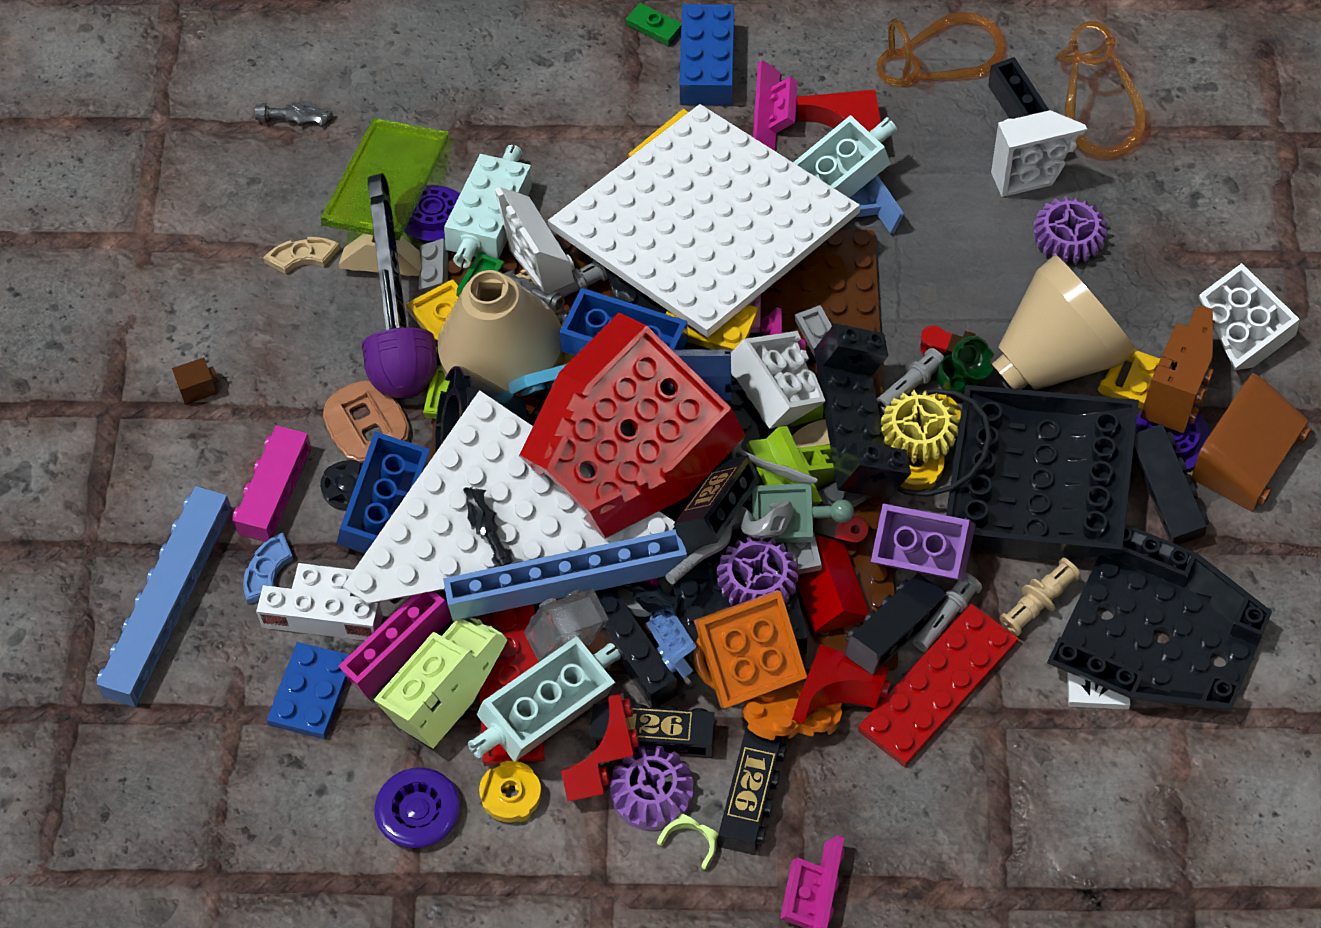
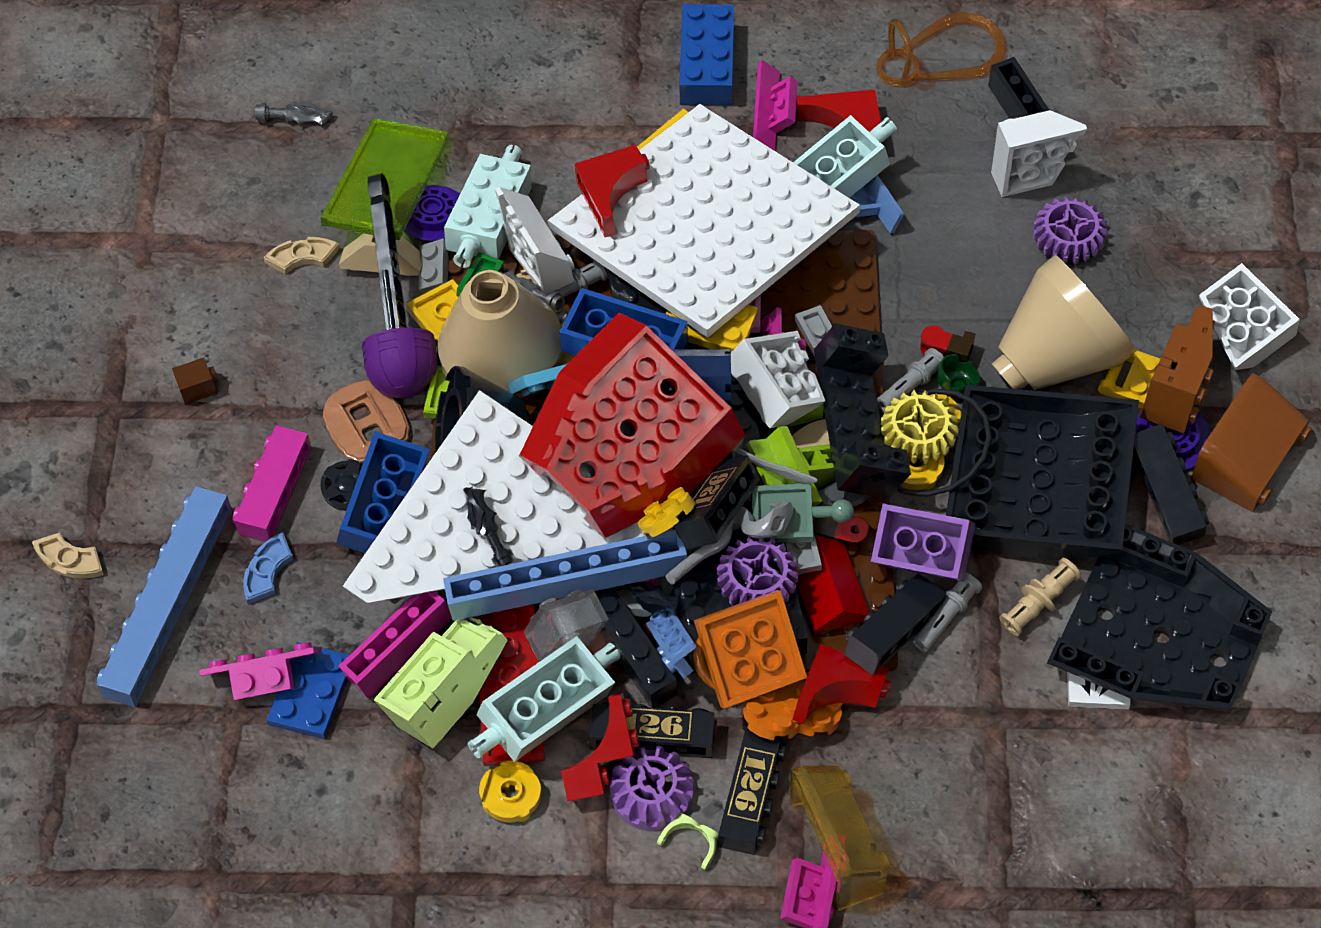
white piece [256,563,383,641] -> none
dark purple wheel [374,767,460,848] -> none
green plate [626,3,682,46] -> none
red plate [858,604,1018,767] -> none
dark green hair [952,336,994,380] -> none
clear orange animal [1055,21,1146,158] -> none
none -> tan tile [32,532,104,579]
none -> dark pink bracket [199,642,322,700]
none -> red arch [574,144,650,237]
none -> yellow plate [637,487,695,538]
none -> clear yellow windscreen [789,765,890,911]

